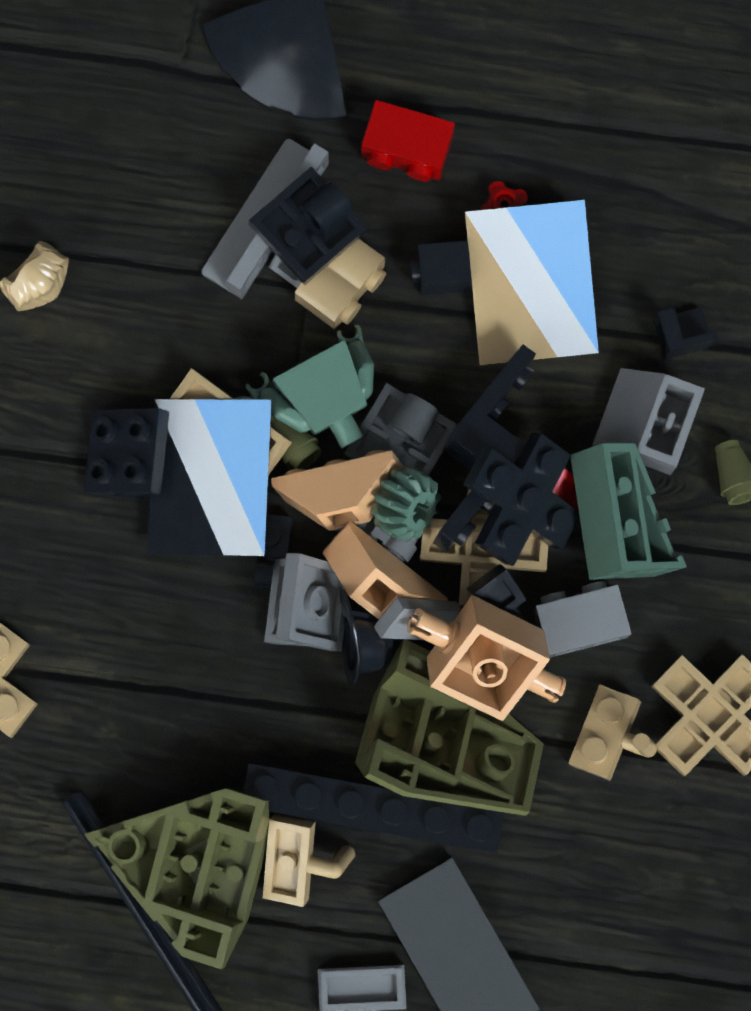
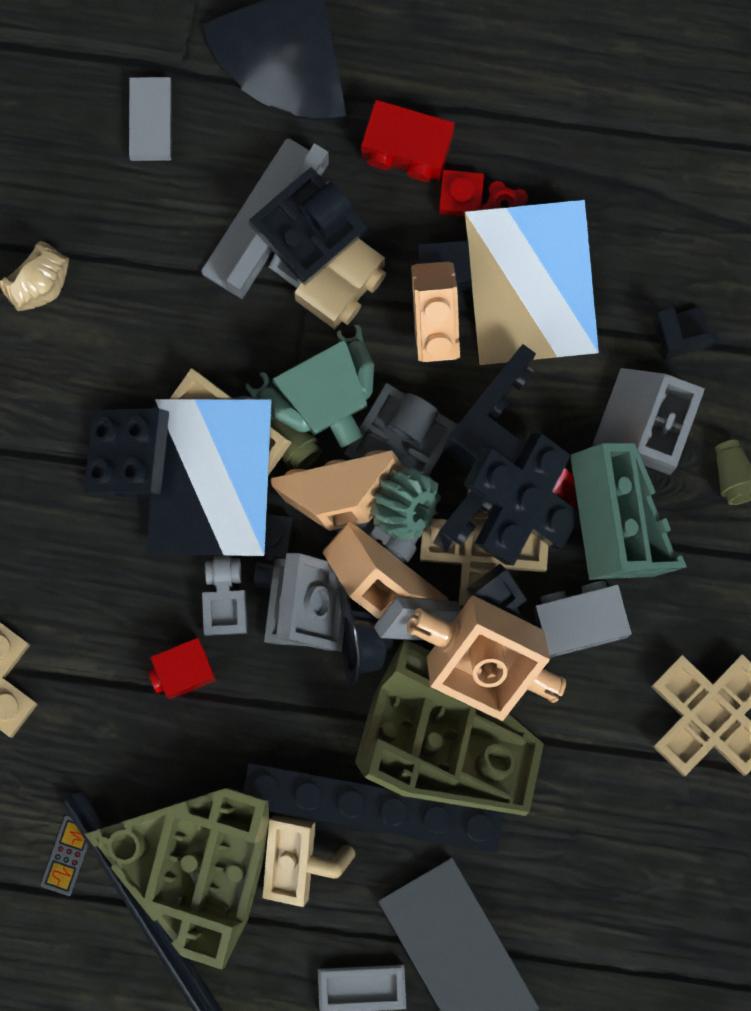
tan plate [568,685,657,781] -> none
none -> sticker [41,815,88,896]
none -> light grey tile [129,77,172,161]
none -> red brick [147,638,217,700]
none -> light grey plate [202,555,248,636]
none -> light nougat brick [411,261,460,362]
none -> red plate [439,170,484,216]

